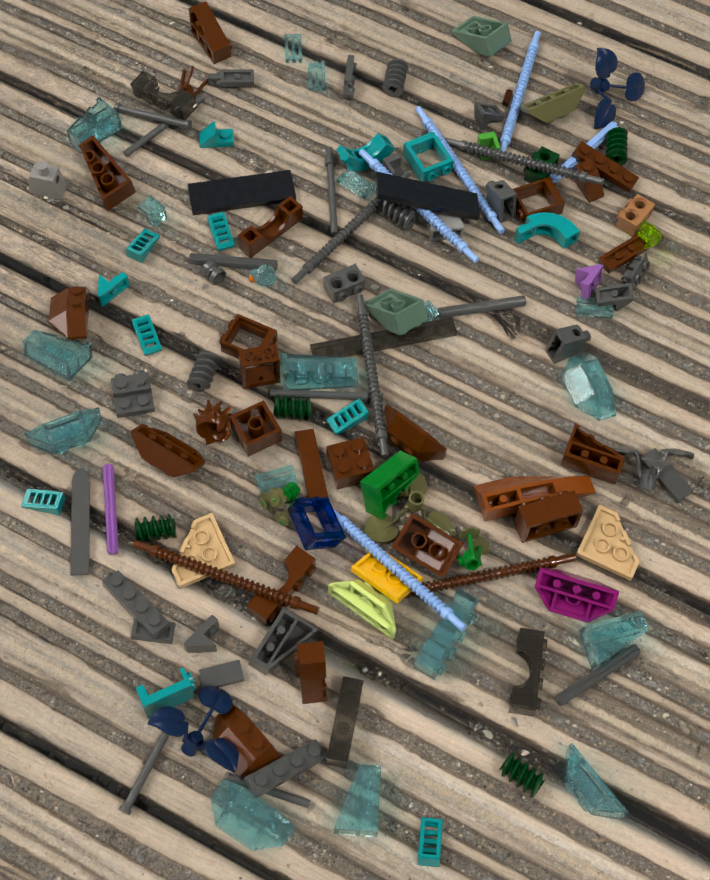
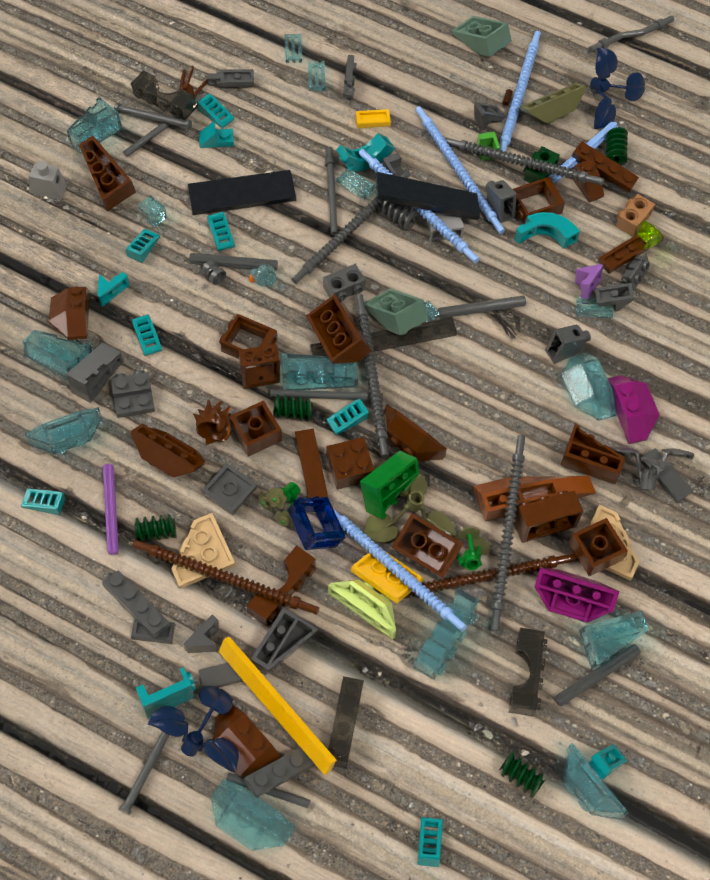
dark grey piece [71,468,90,576] -> none
dark grey piece [187,350,221,392] -> none
reddish brown wedge [189,1,232,64] -> none
reddish brown arch [238,196,303,258] -> none
clear light blue tile [255,465,298,493] -> none
reddish brown wedge [294,641,327,704] -> none
clear light blue wedge [333,764,381,837] -> none
dark grey piece [382,59,408,97] -> none
teal window [403,131,454,182] -> none
none -> dark grey wedge [66,342,123,403]
none -> teal slope [198,93,234,129]
none -> dark grey plate [202,463,257,516]
none -> yellow tile [219,637,336,775]
none -> reddish brown slope [306,294,372,364]
none -> yellow tile [355,109,391,128]
none -> dark grey hose [491,435,525,631]
none -> reddish brown brick [568,518,628,577]
none -> dark grey bar [589,15,674,53]
none -> teal slope [589,744,627,780]
none -> magenta wedge [603,375,660,444]

